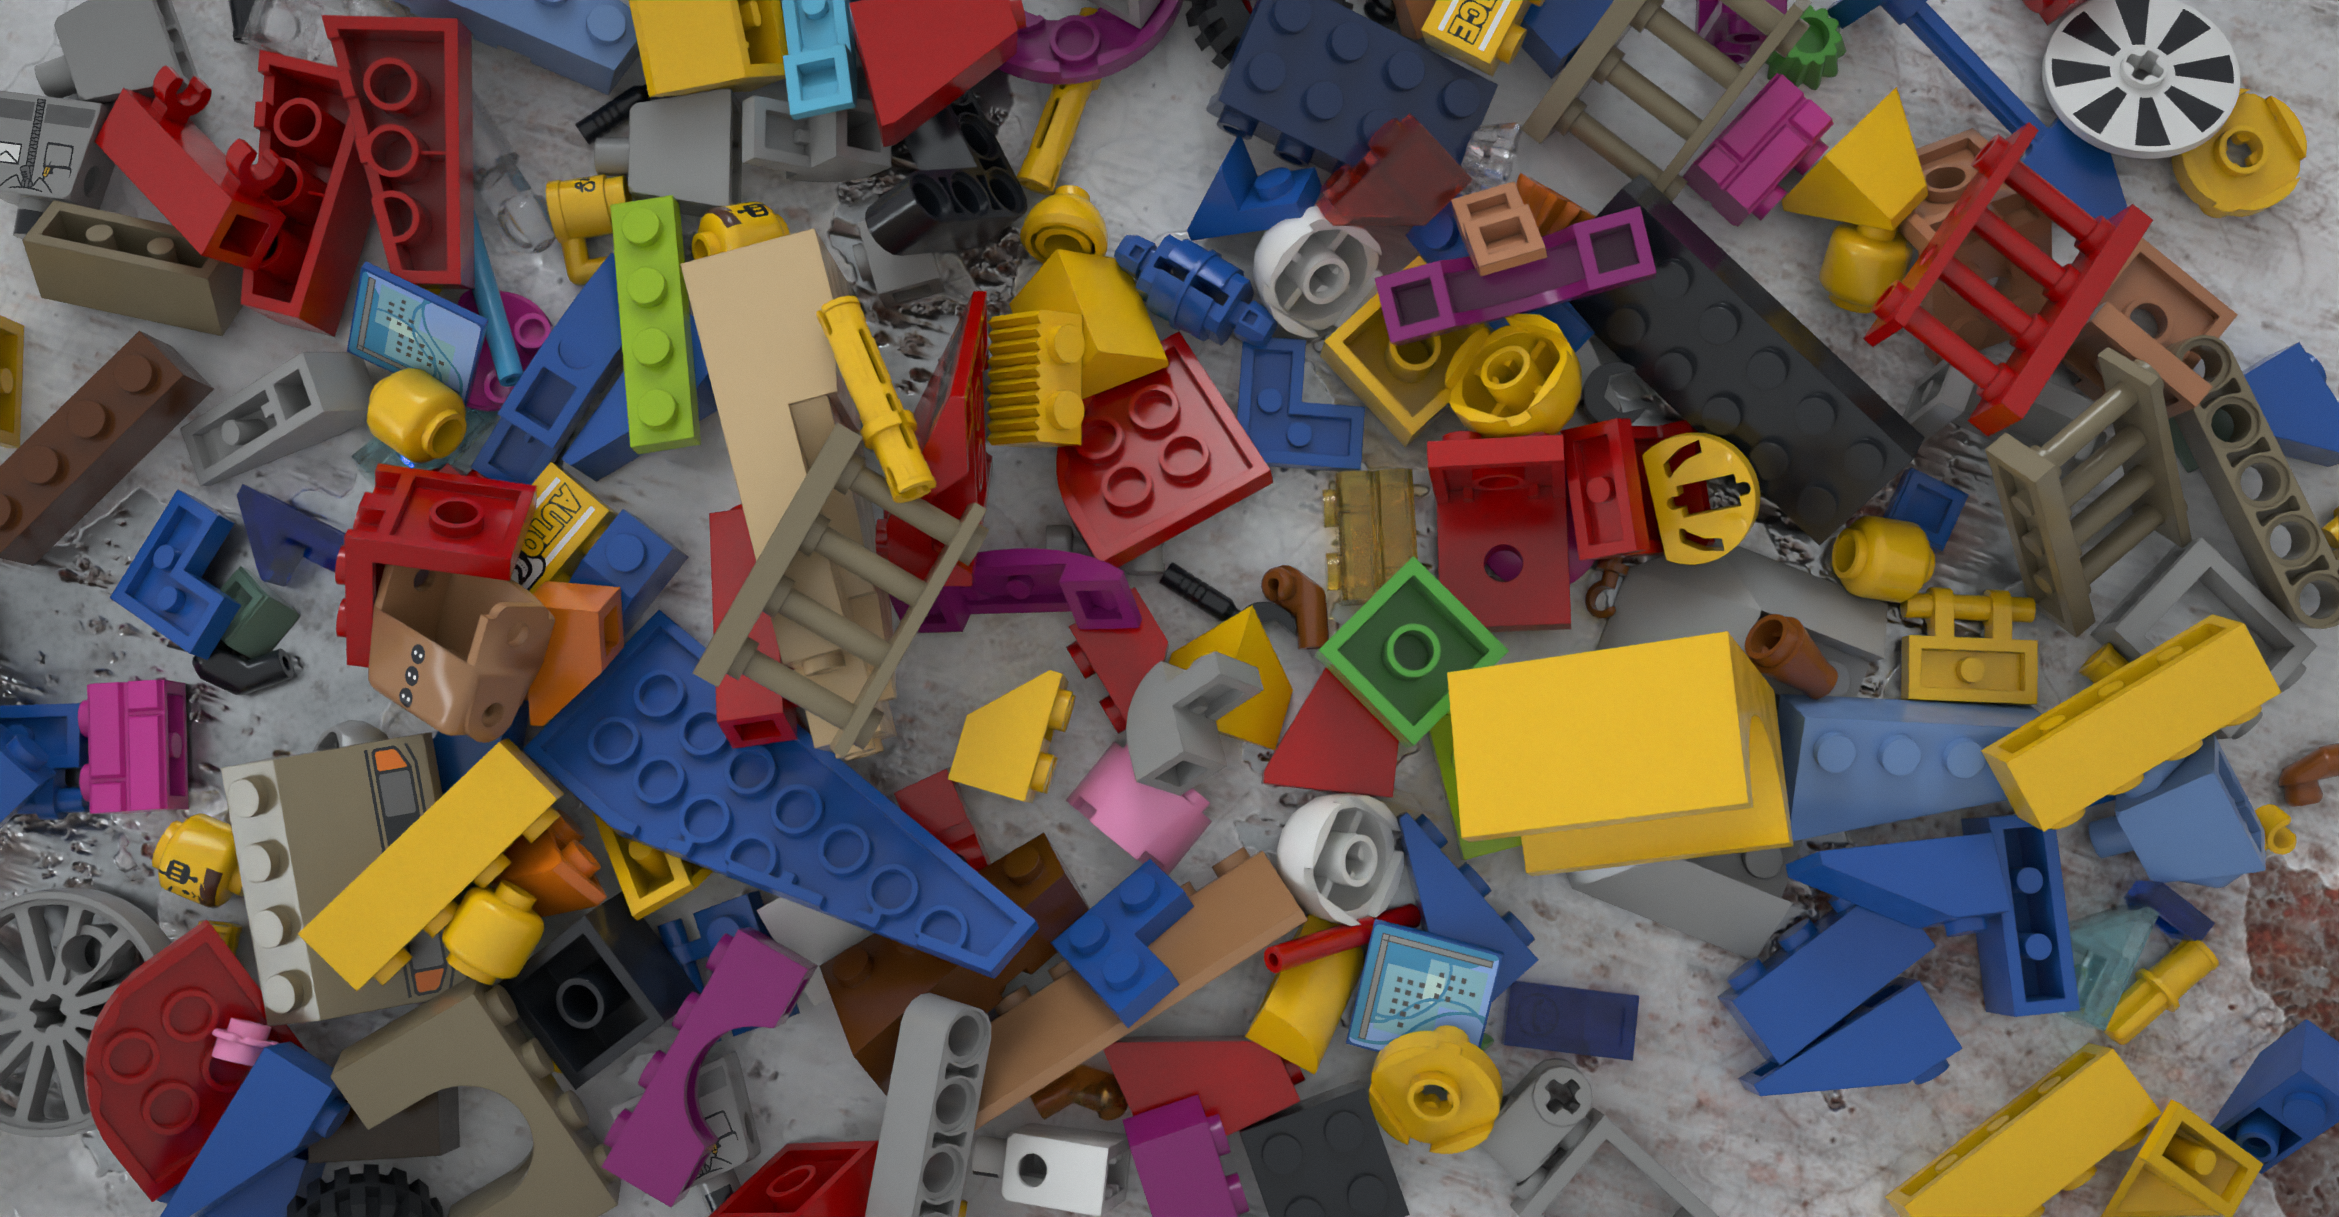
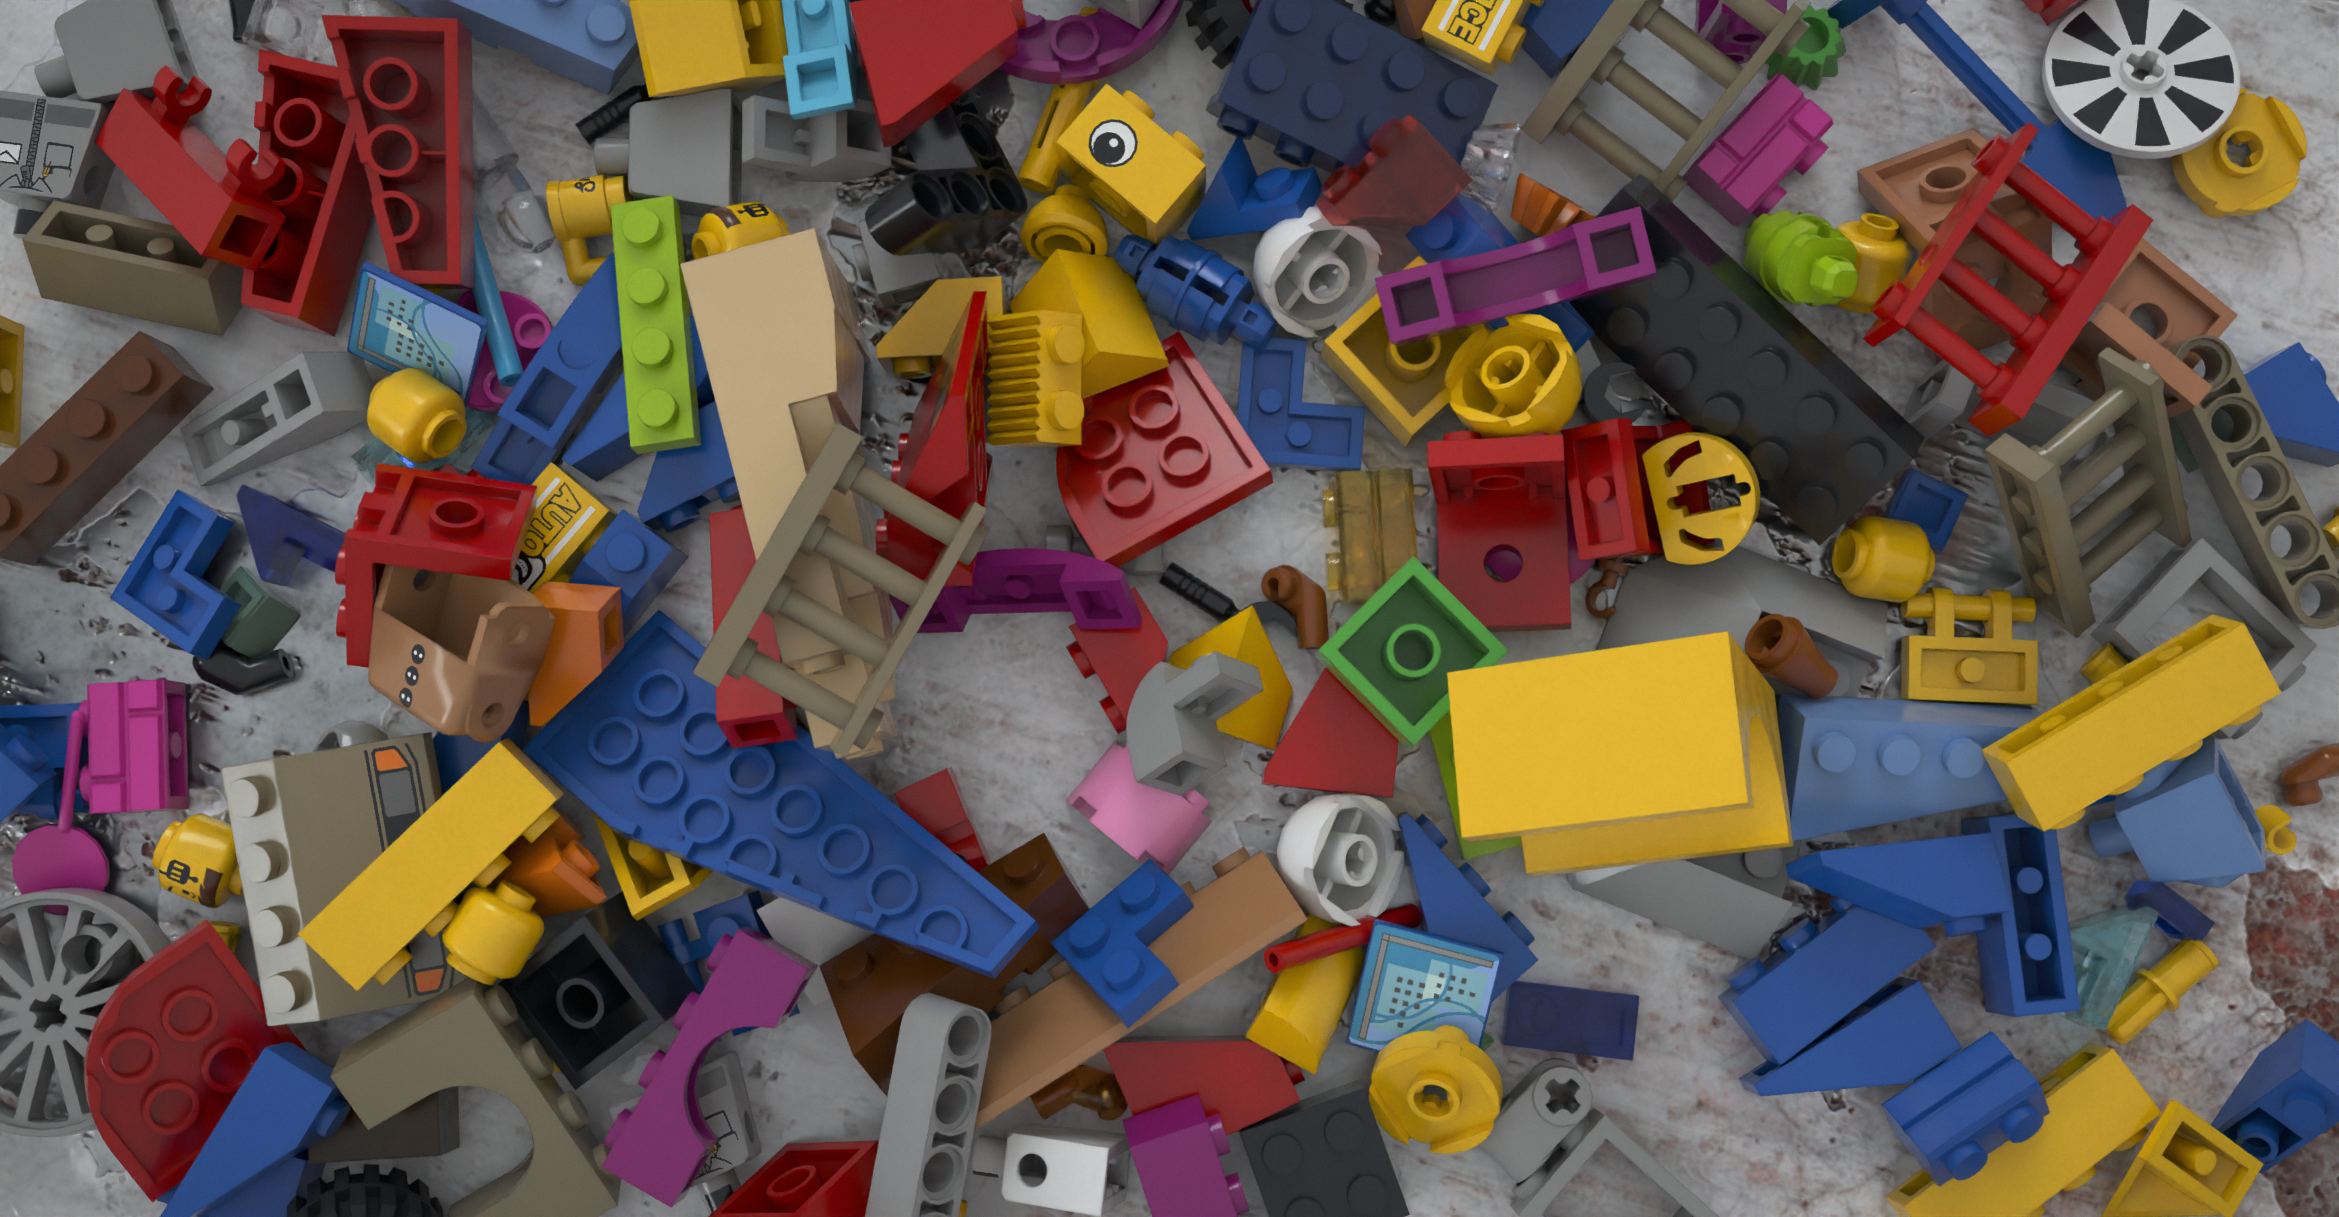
bright pink plate [211,1018,279,1066] -> none
yellow pin [816,295,936,503] -> none
yellow slope [948,670,1076,803] -> none
nougat slope [1451,181,1547,276] -> none
yellow slope [1781,87,1928,231] -> none
none -> dark pink piece [12,710,110,915]
none -> blue slope [637,401,740,533]
none -> yellow slope [876,276,1007,379]
none -> yellow brick [1056,83,1206,248]
none -> lime piece [1743,210,1859,307]
none -> blue brick [1881,1031,2050,1187]

